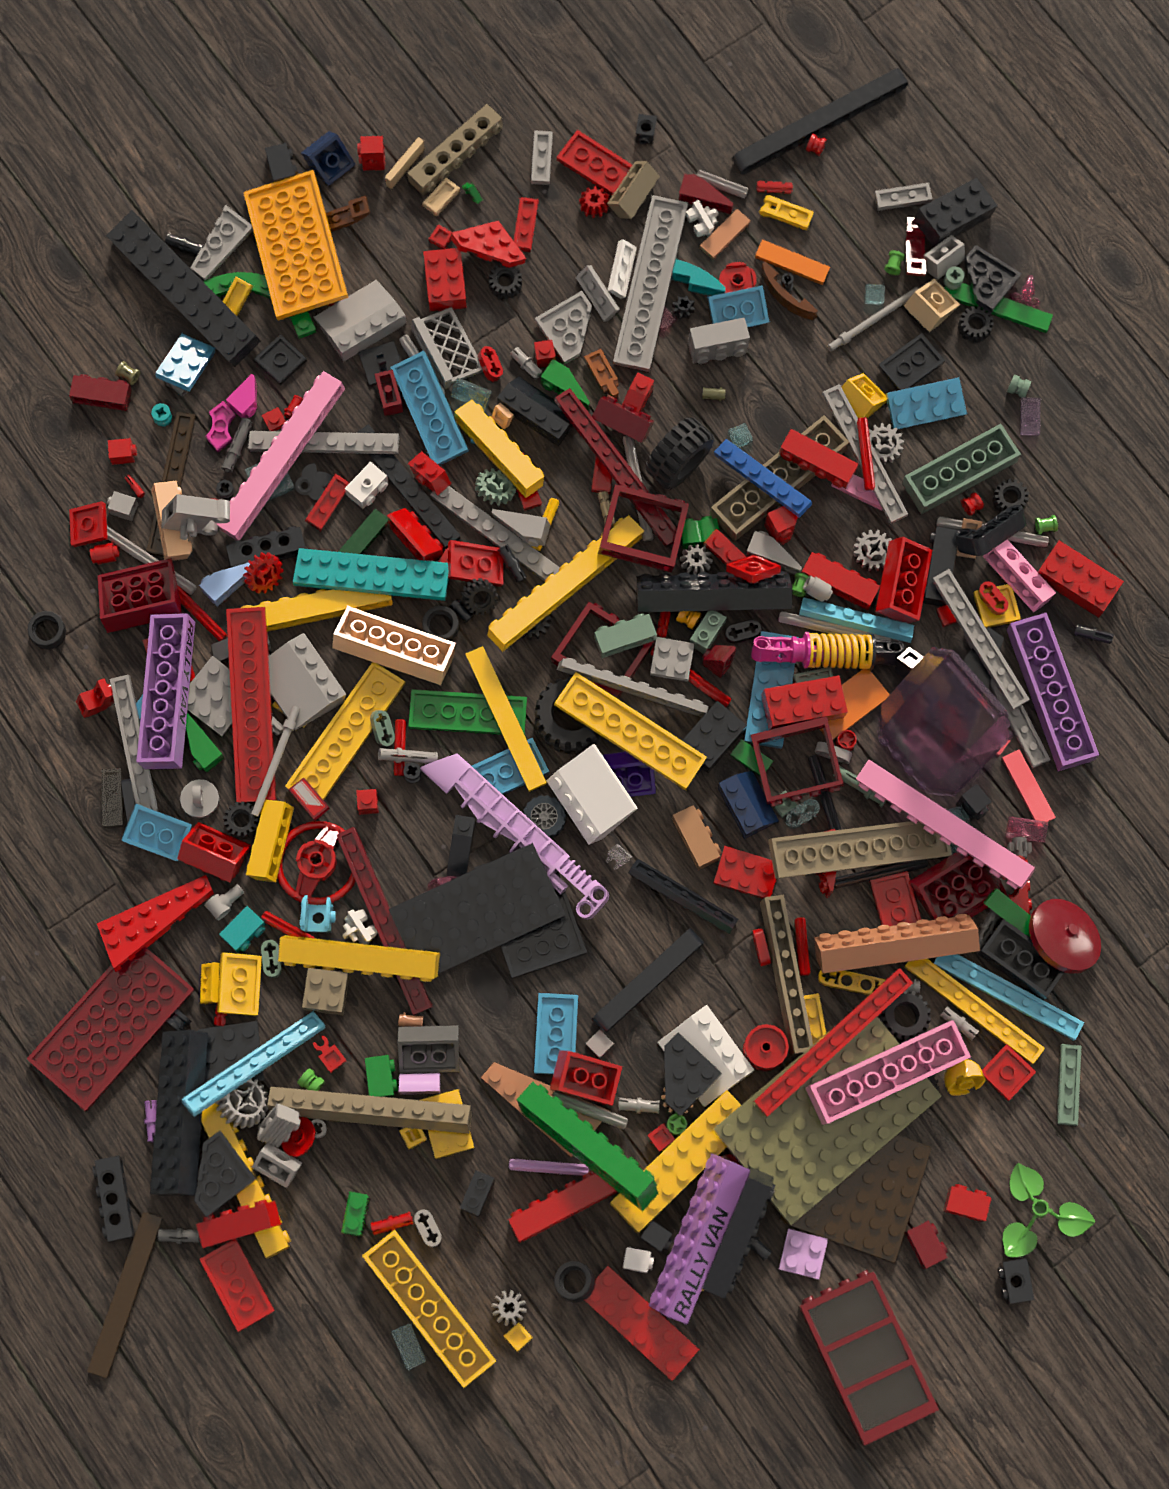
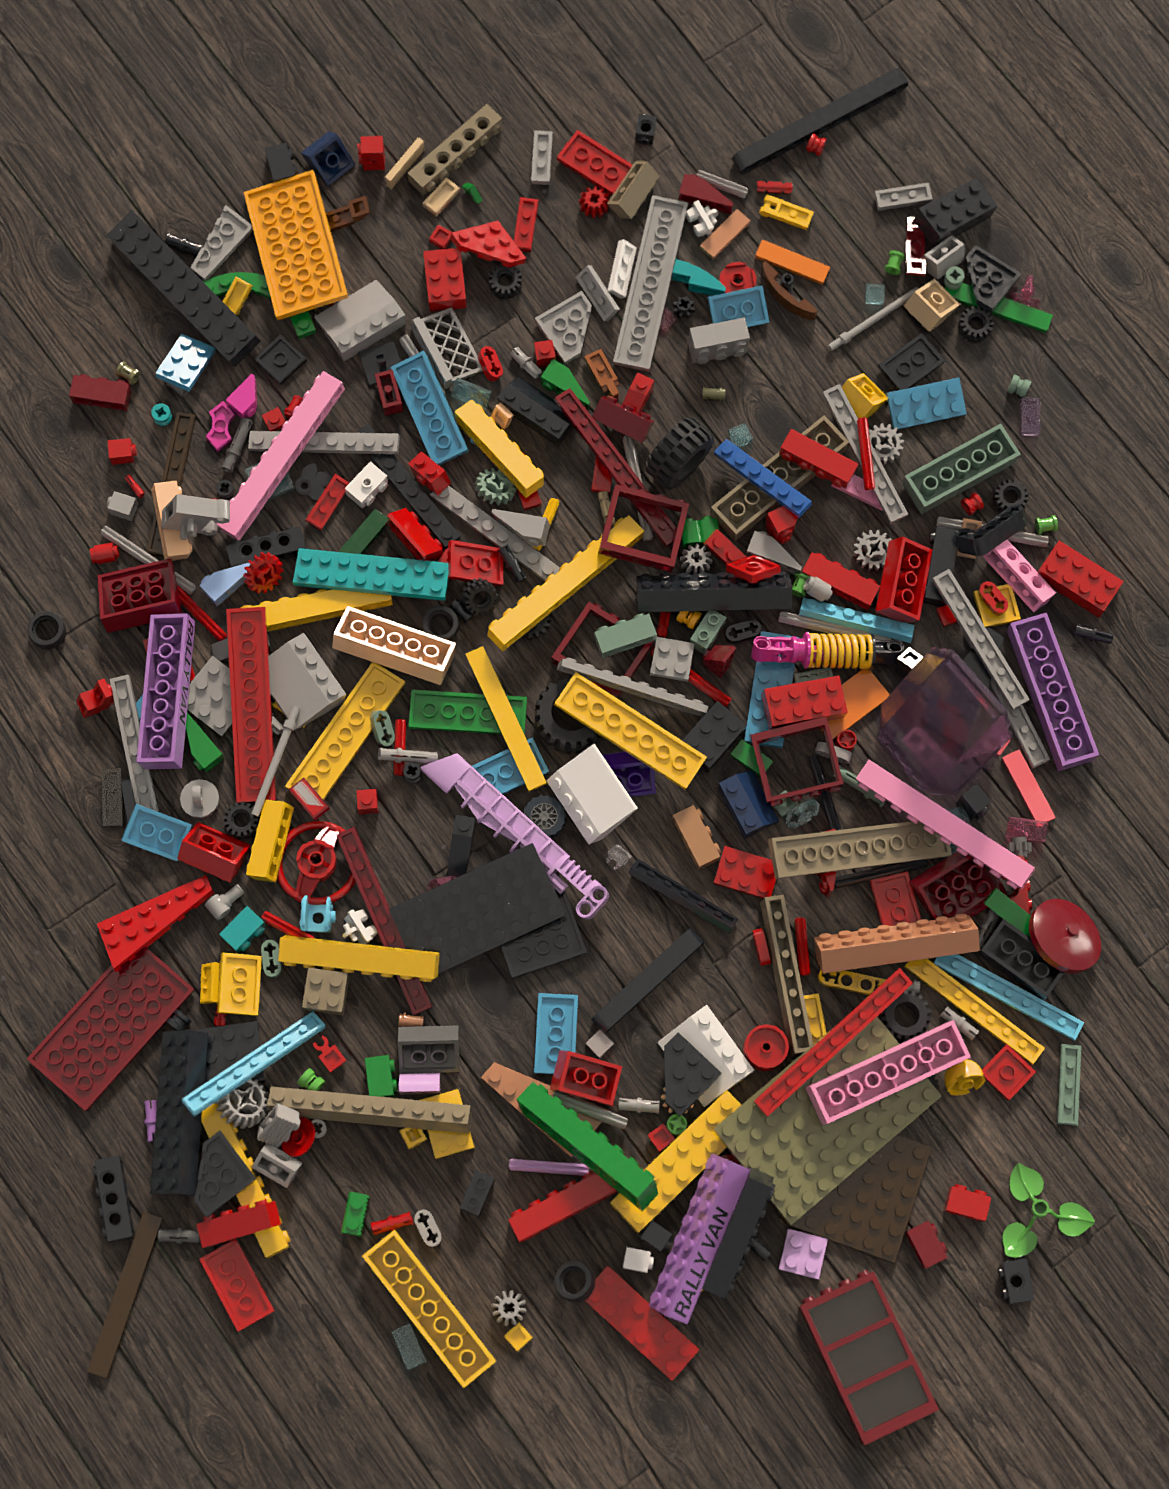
red plate [69,501,108,547] -> none

